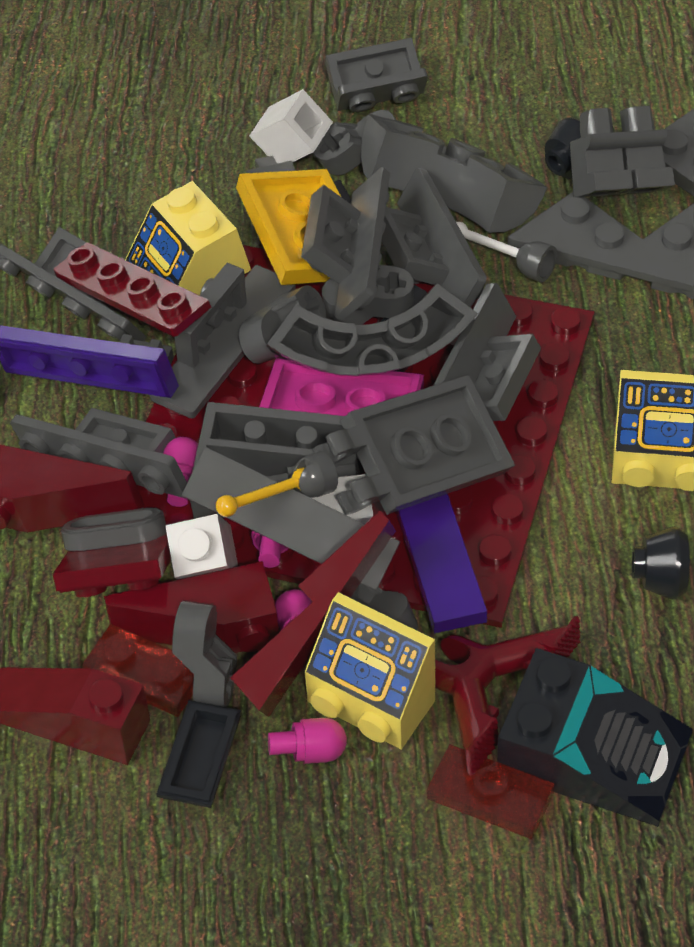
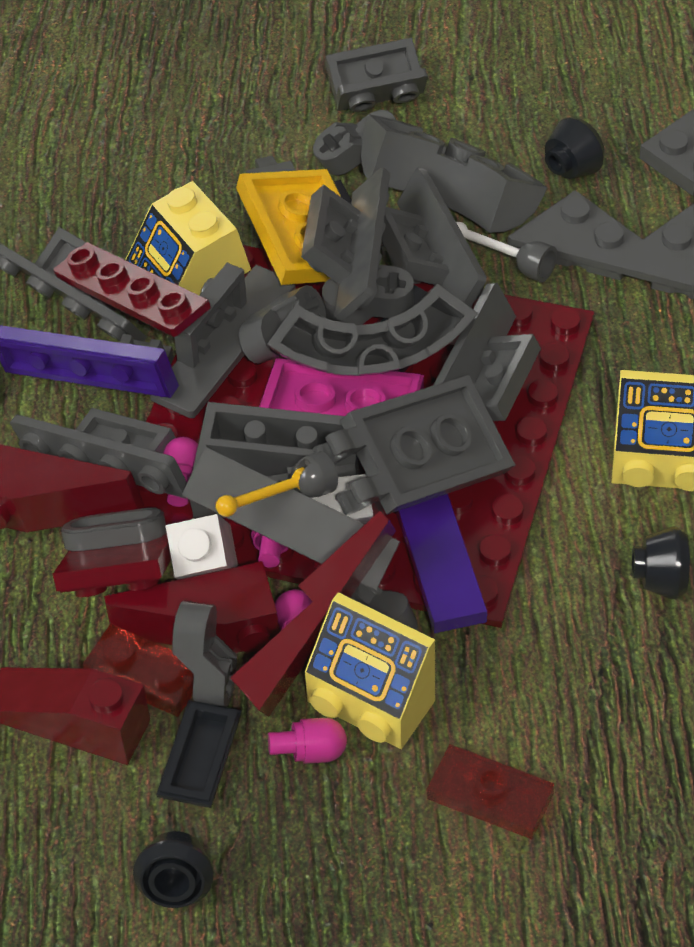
white brick [249,89,333,163] -> none
dark red piece [435,616,581,775] -> none
slope [497,648,693,827] -> none
dark grey hips [570,106,675,198] -> none
none -> black cone [133,831,214,908]

